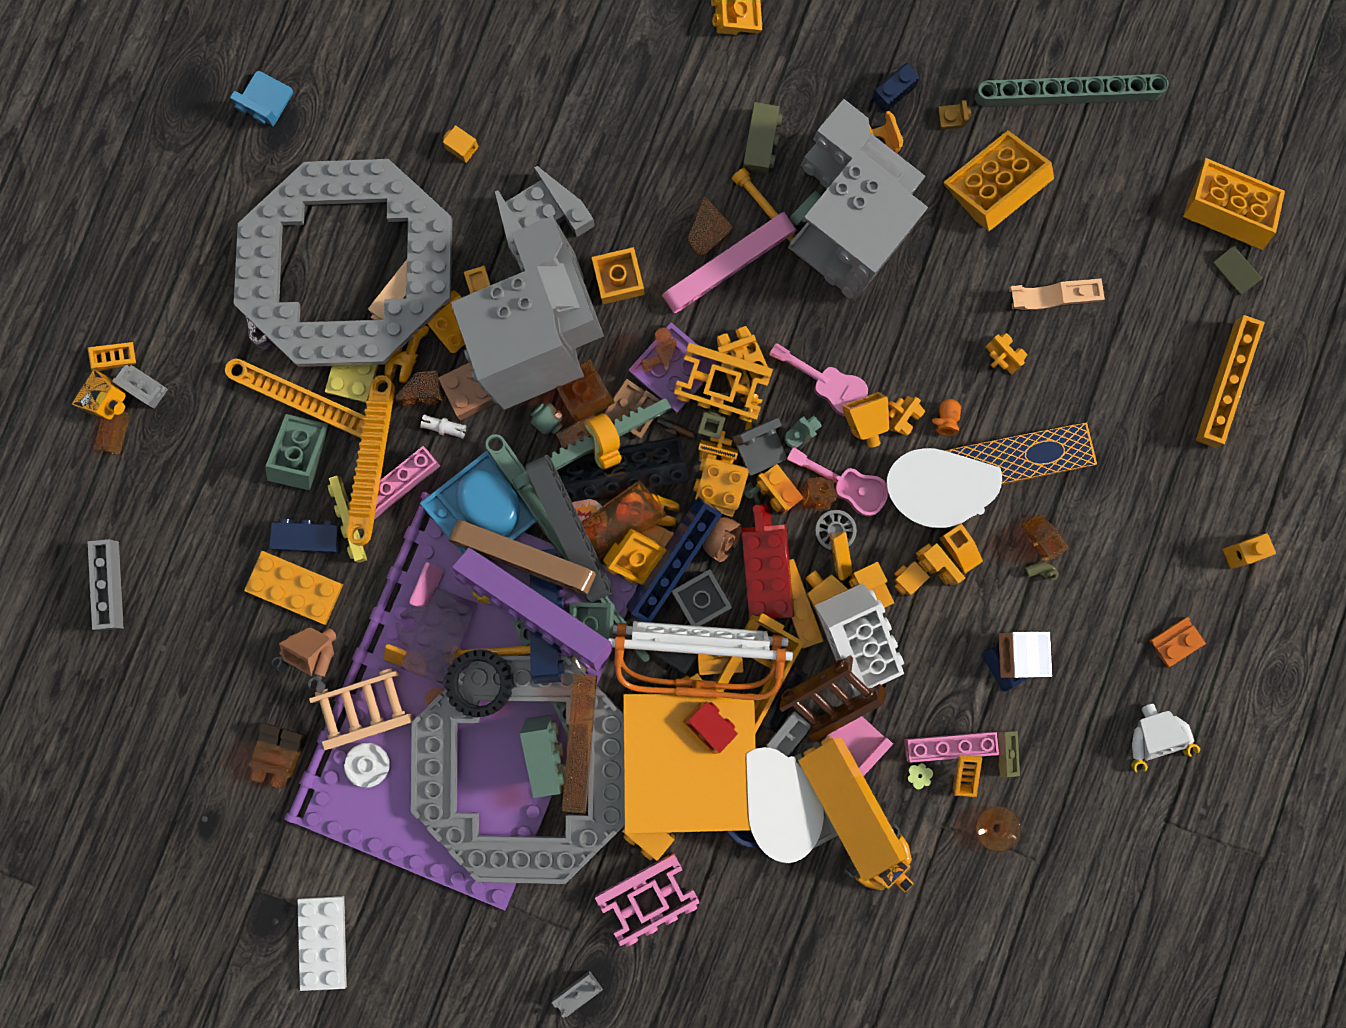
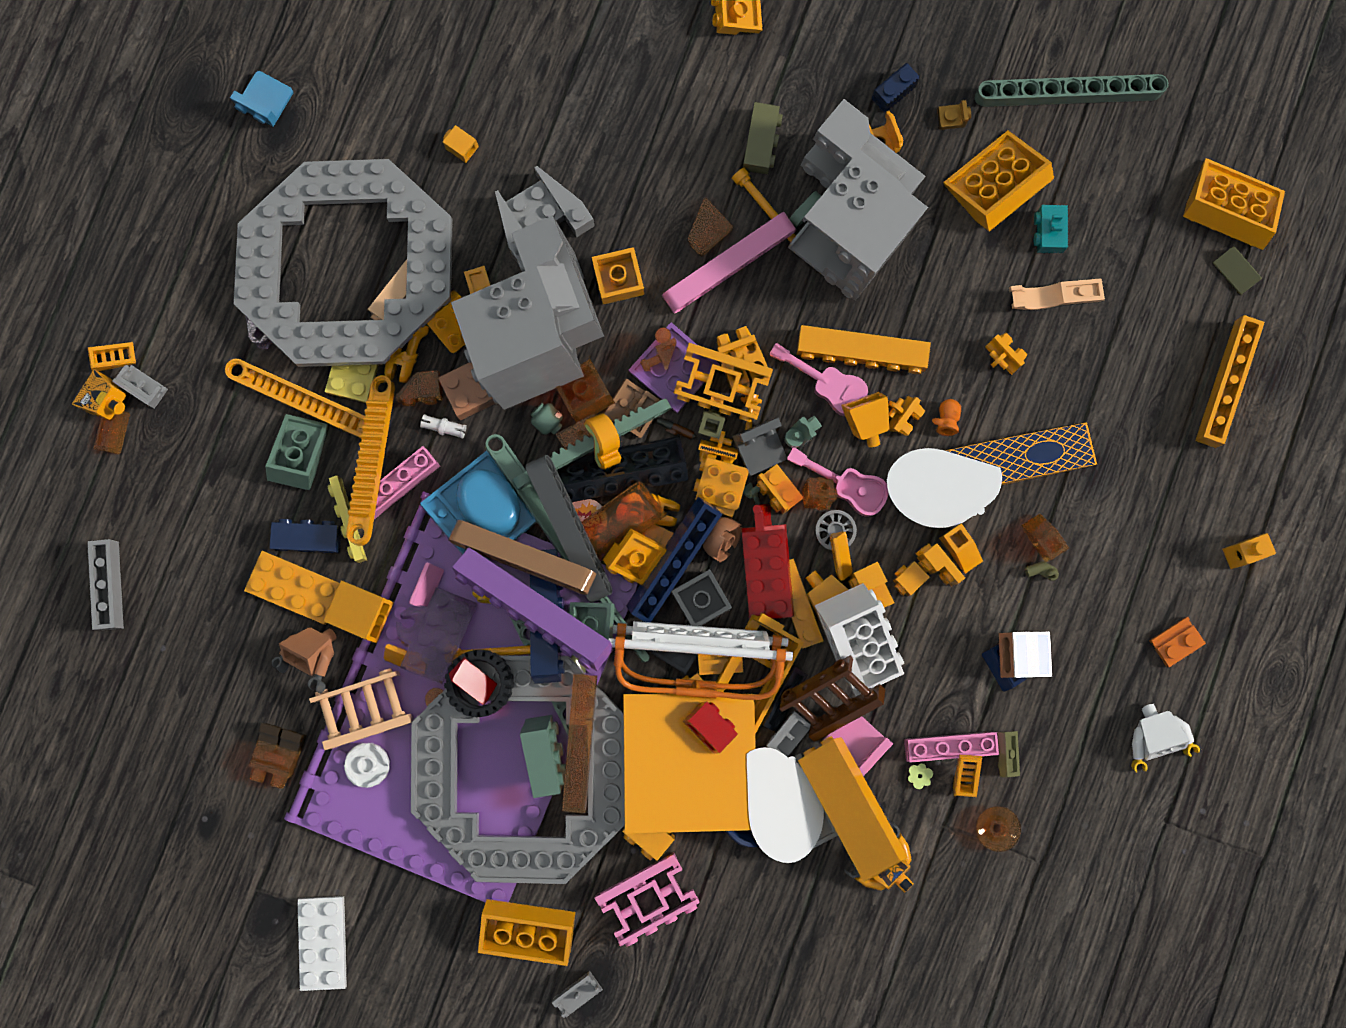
none -> light orange brick [324,581,394,643]
none -> slope [449,658,497,705]
none -> light orange brick [478,899,576,966]
none -> light orange brick [796,325,931,374]
none -> teal brick [1034,205,1068,253]

